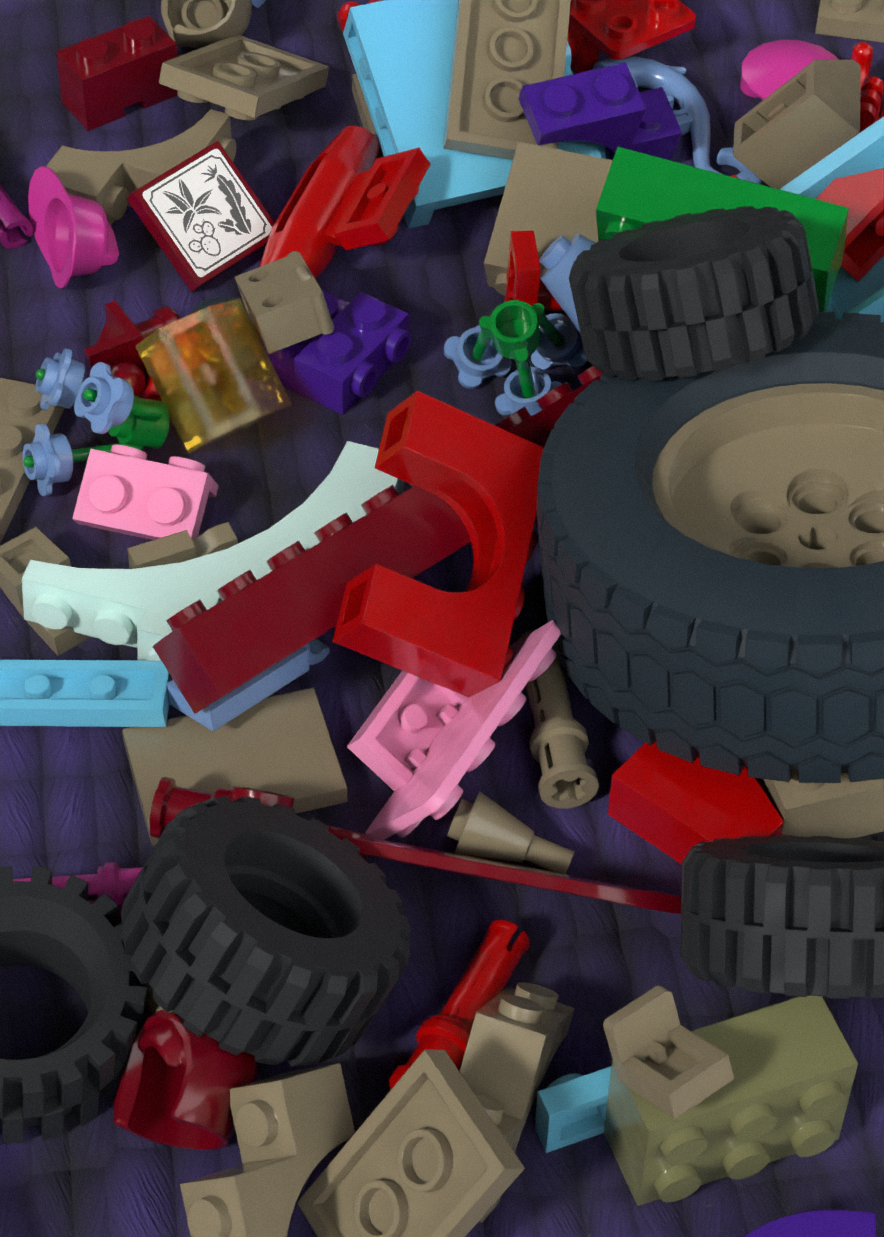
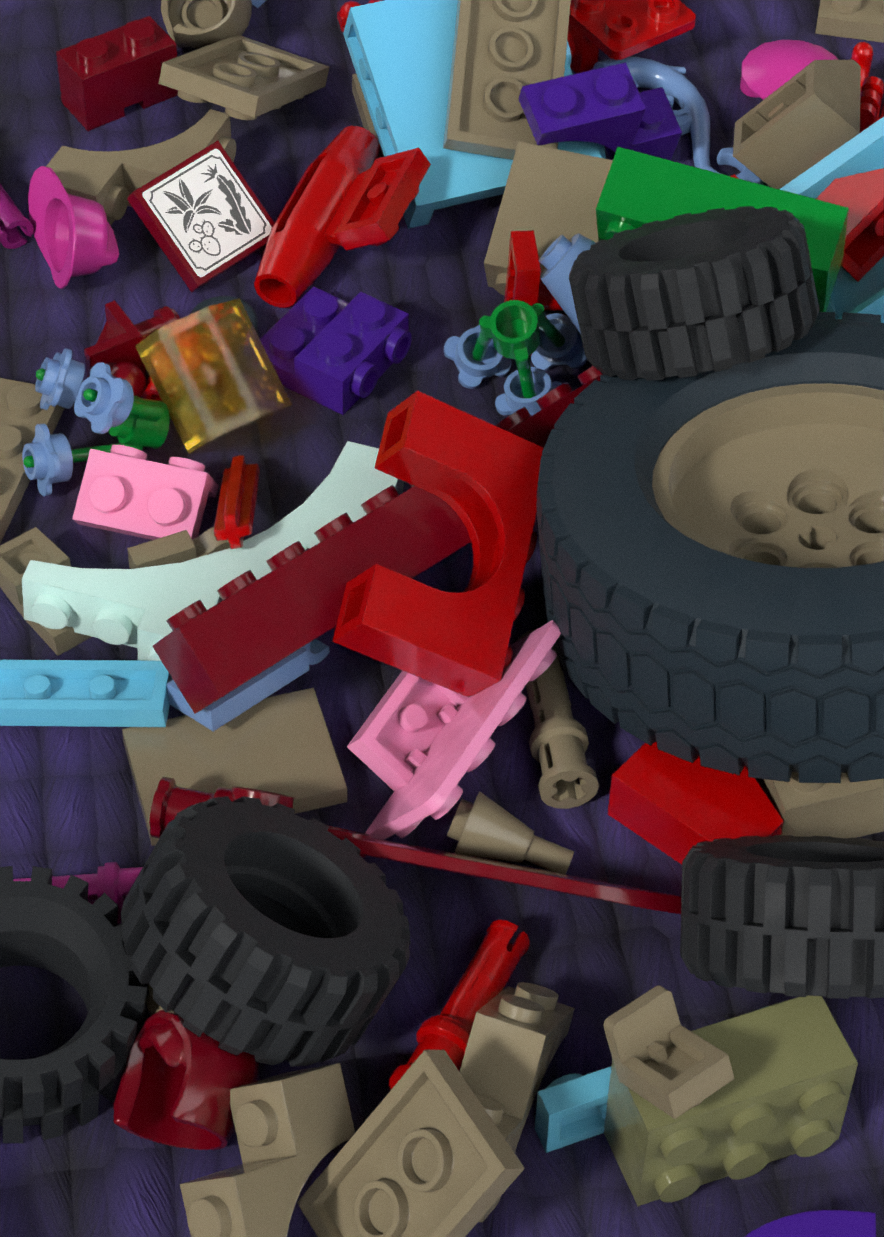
dark tan piece [235,251,335,354] -> none
none -> red axle [214,455,260,549]

